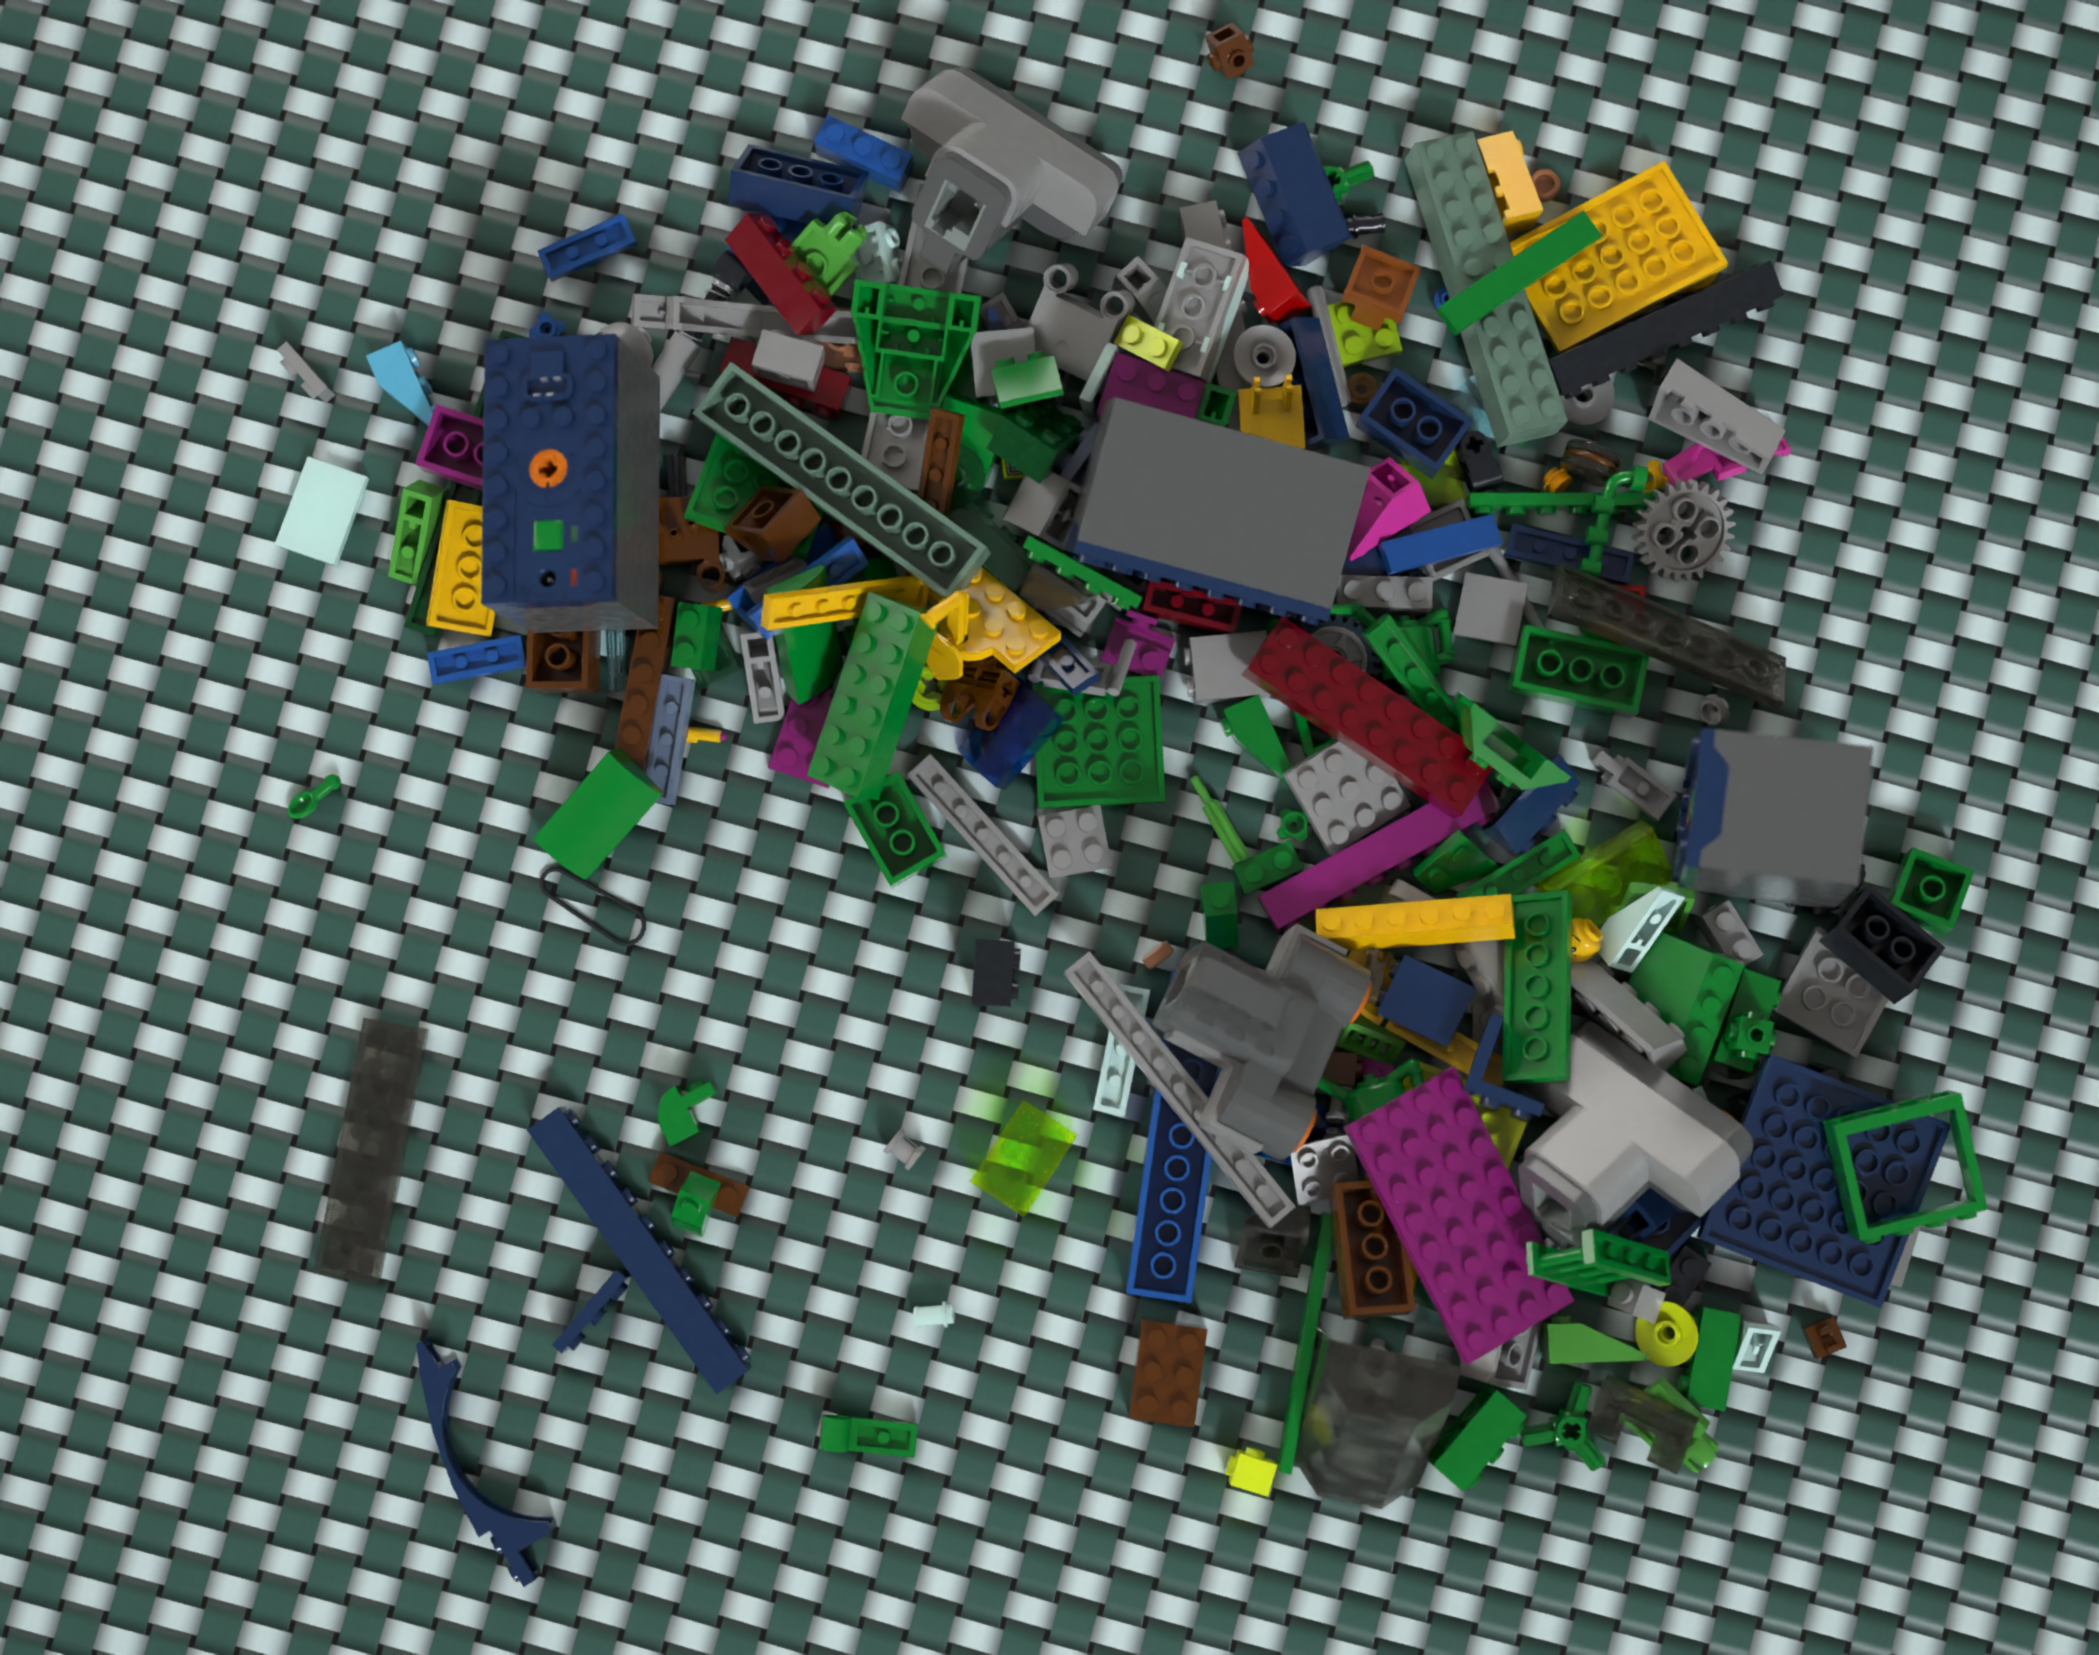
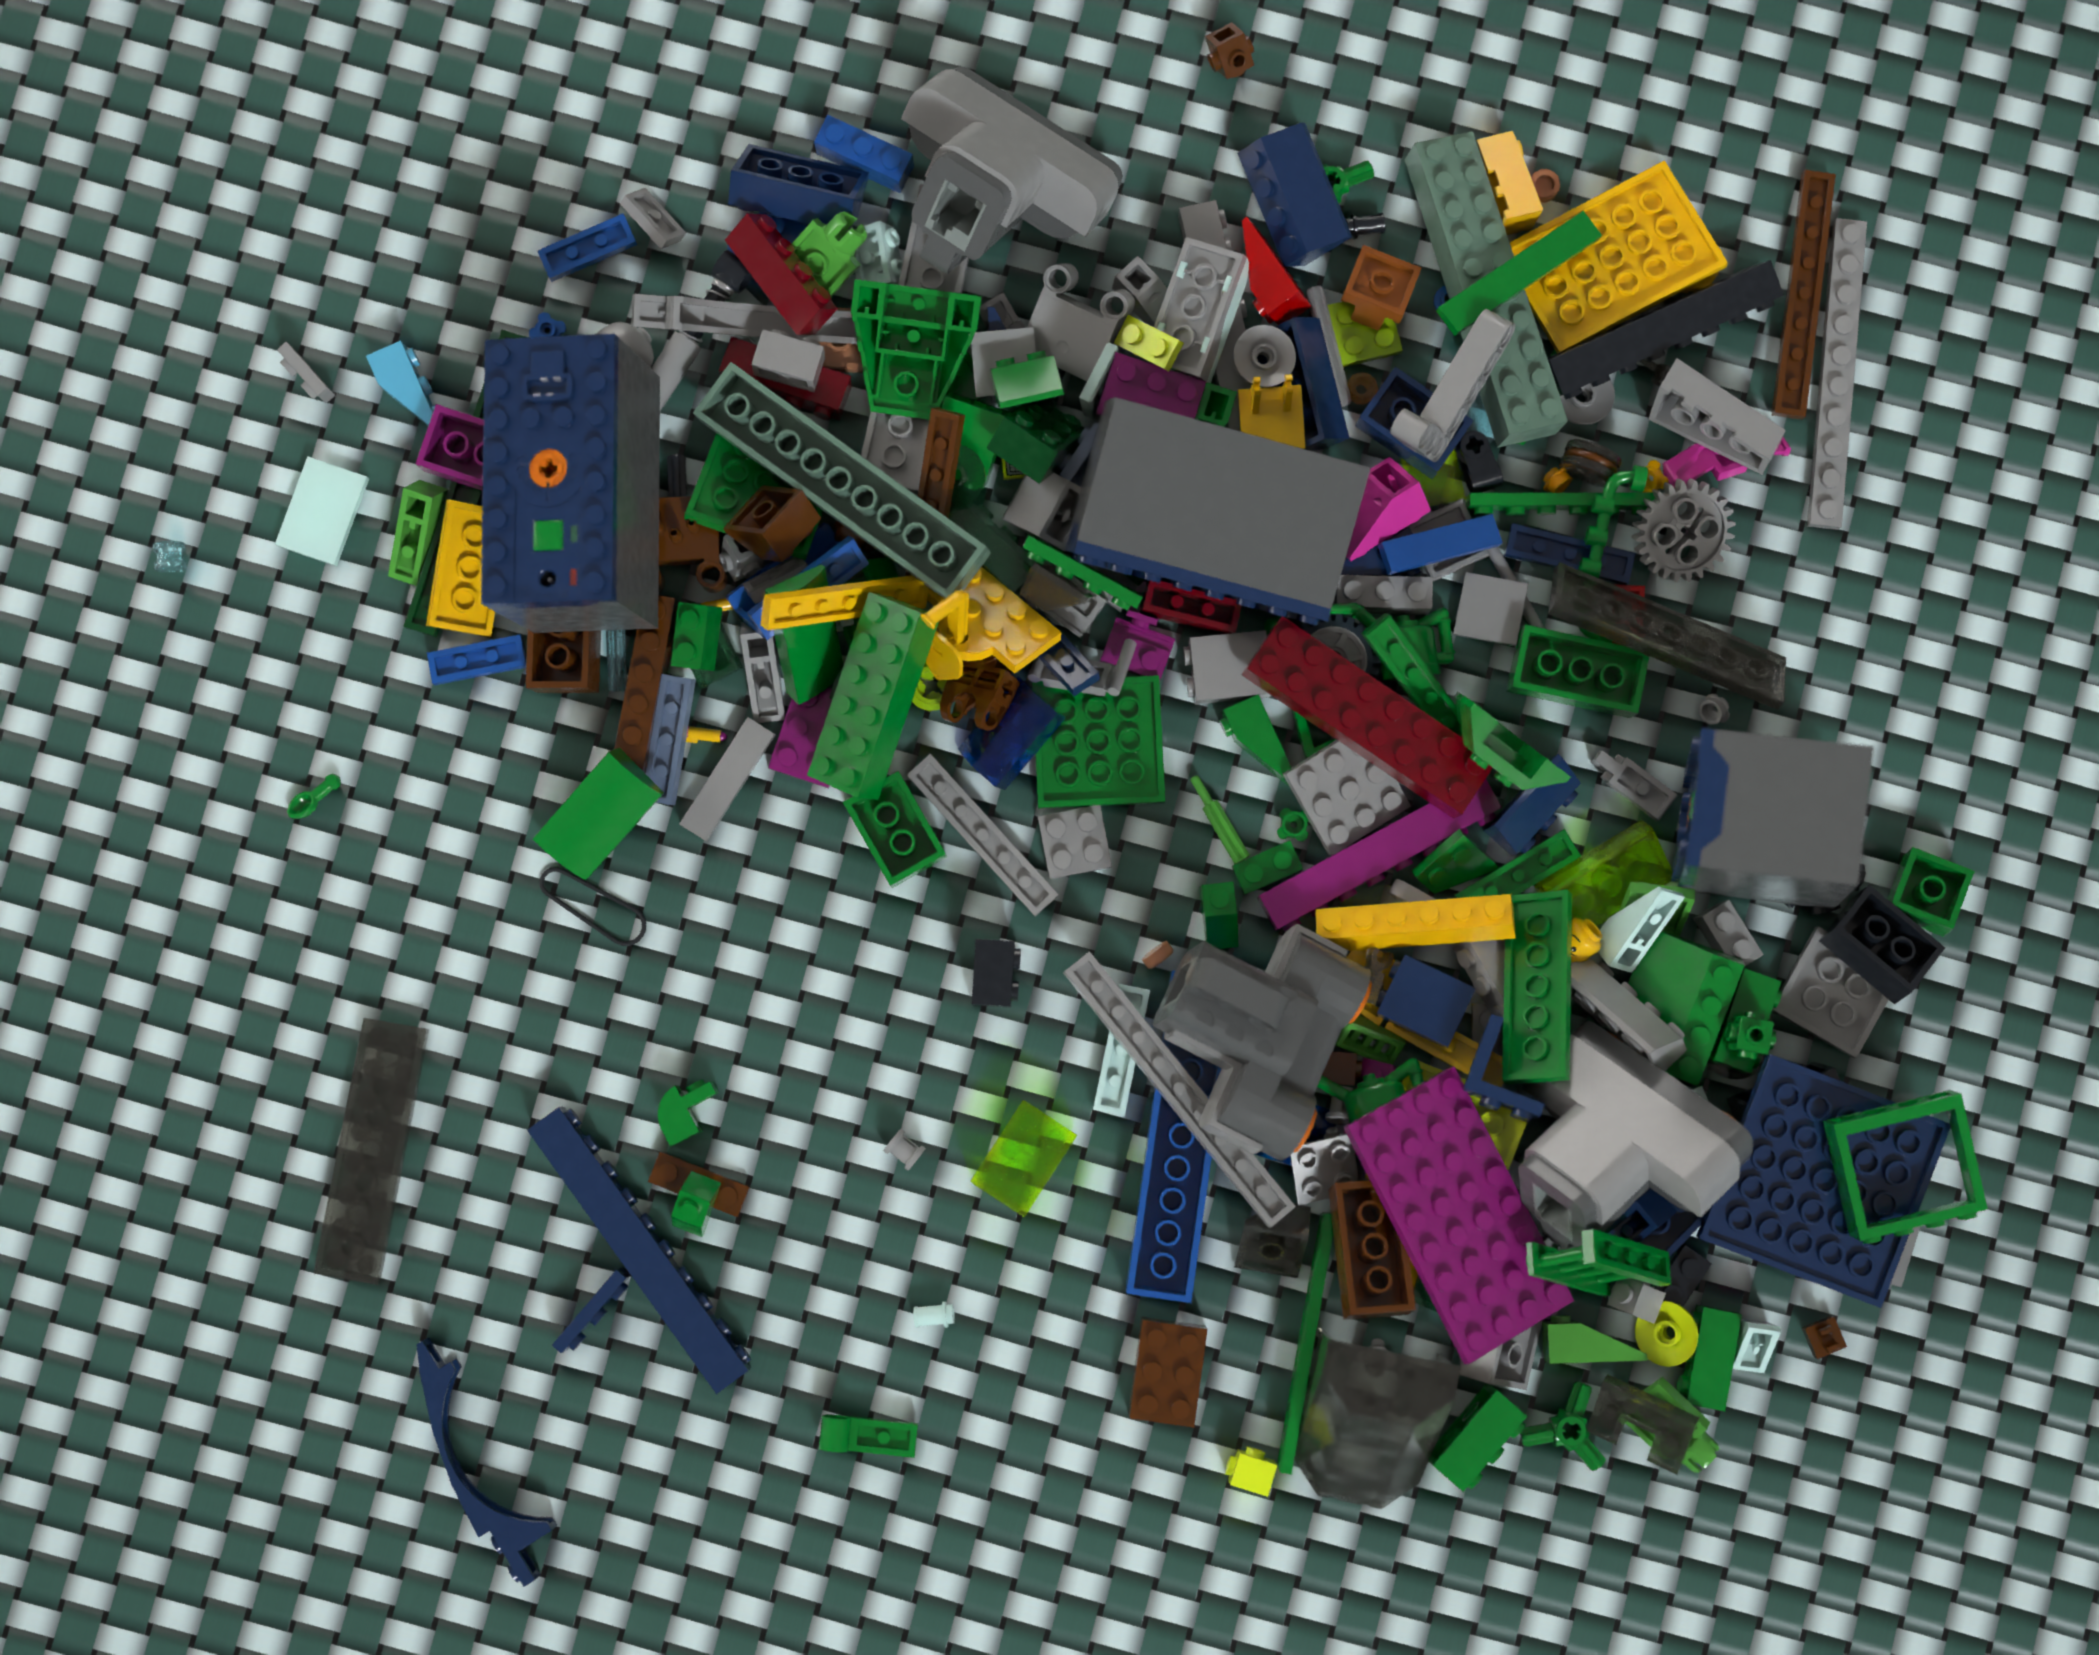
none -> clear light blue wheel [153,541,187,572]
none -> light grey plate [620,188,686,249]
none -> light grey tile [679,717,776,841]
none -> light grey beam [1391,309,1515,462]
none -> reddish brown plate [1771,170,1836,420]
none -> light grey plate [1807,218,1867,530]

